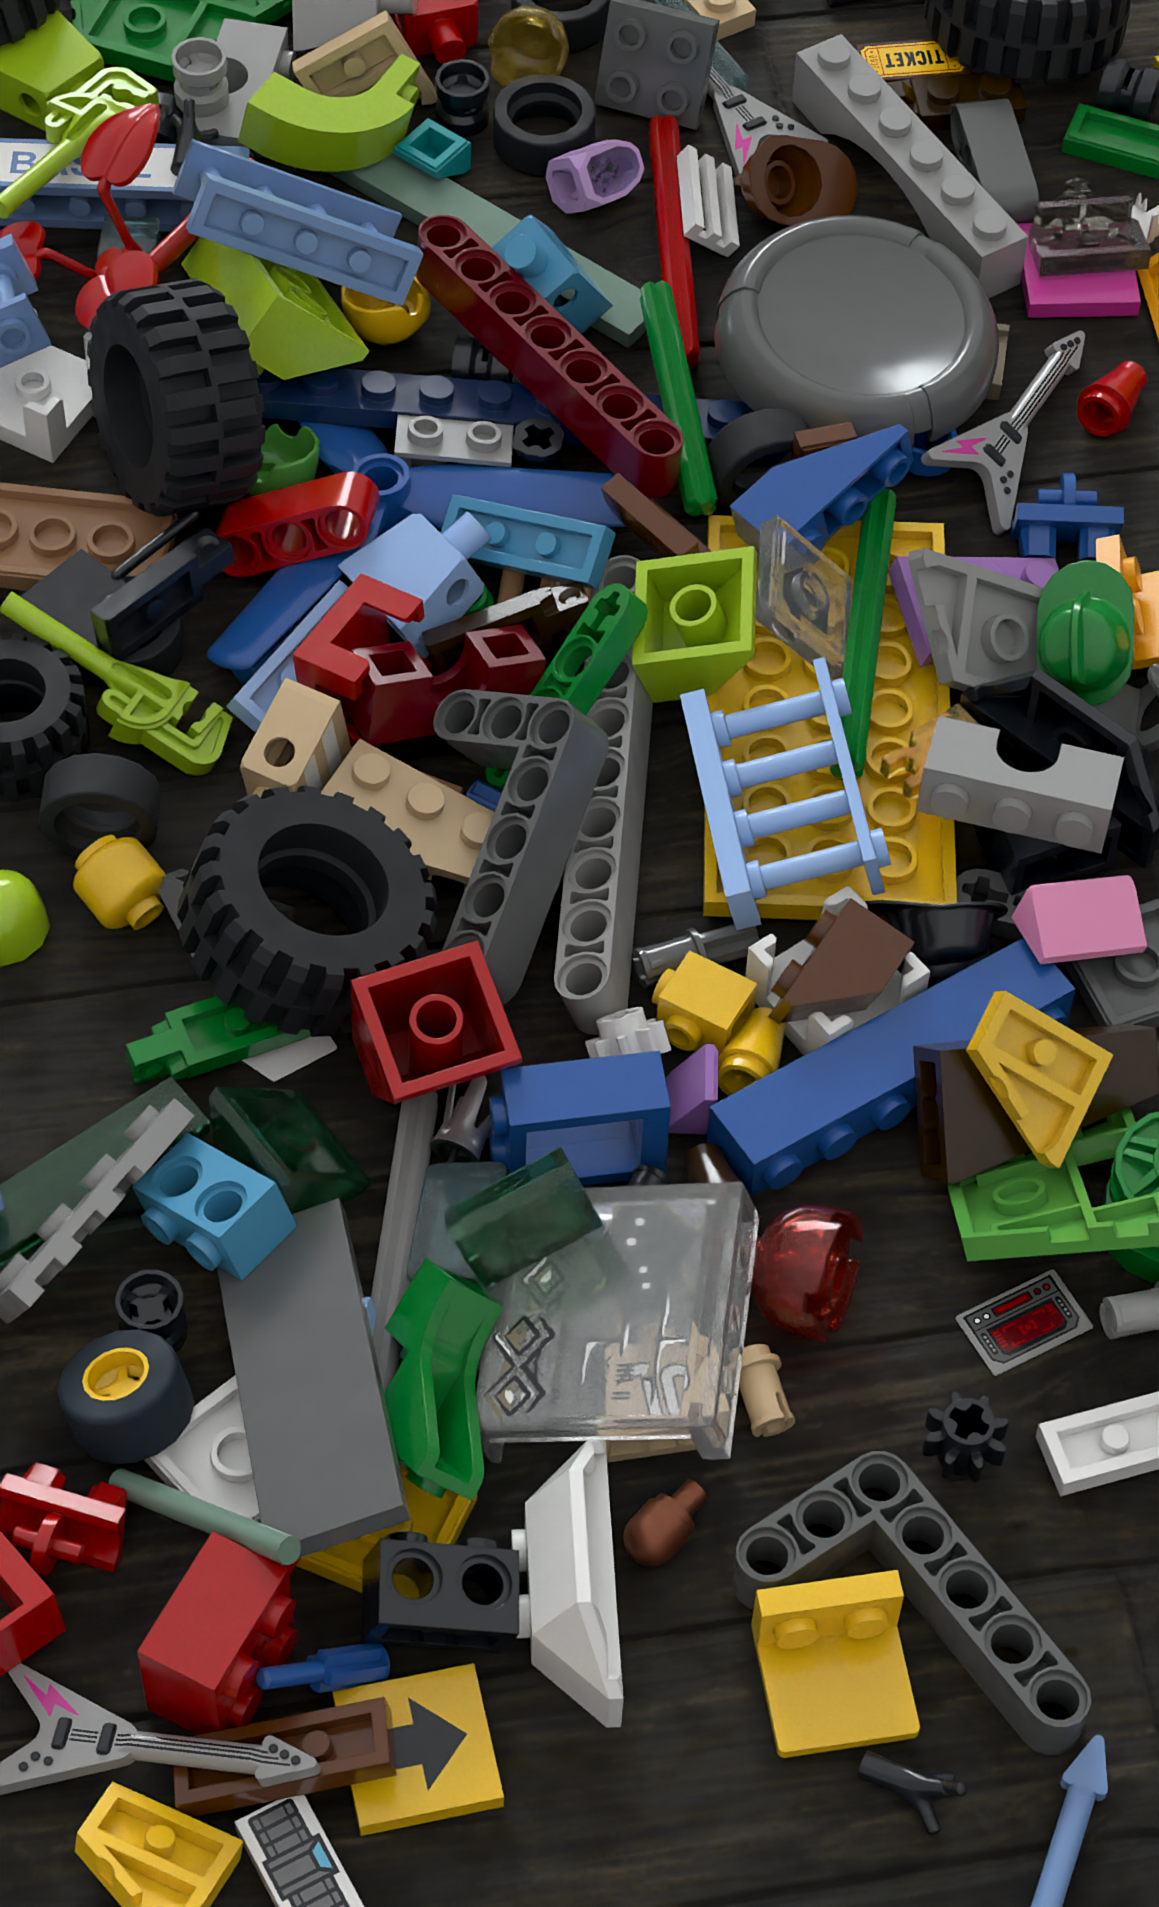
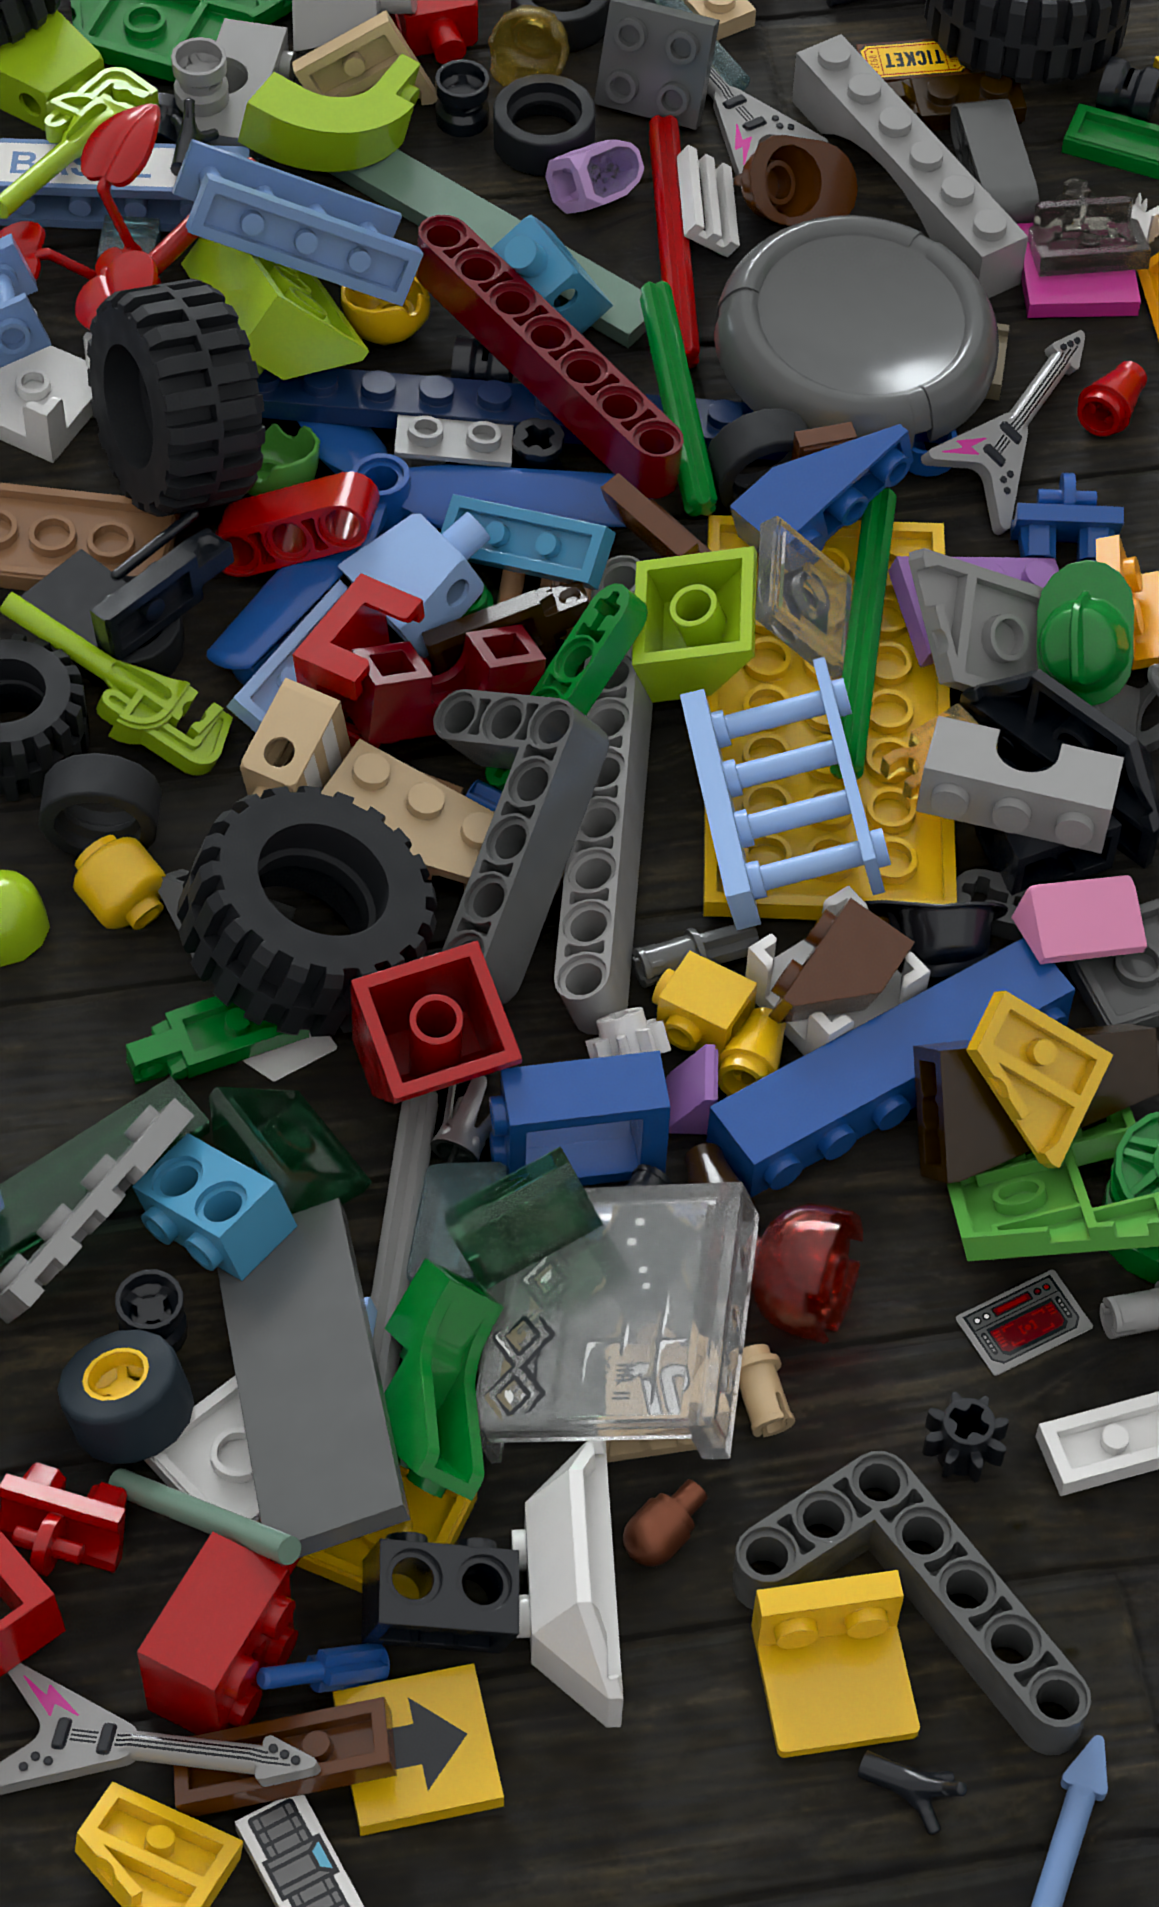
teal slope [393,118,471,179] -> none

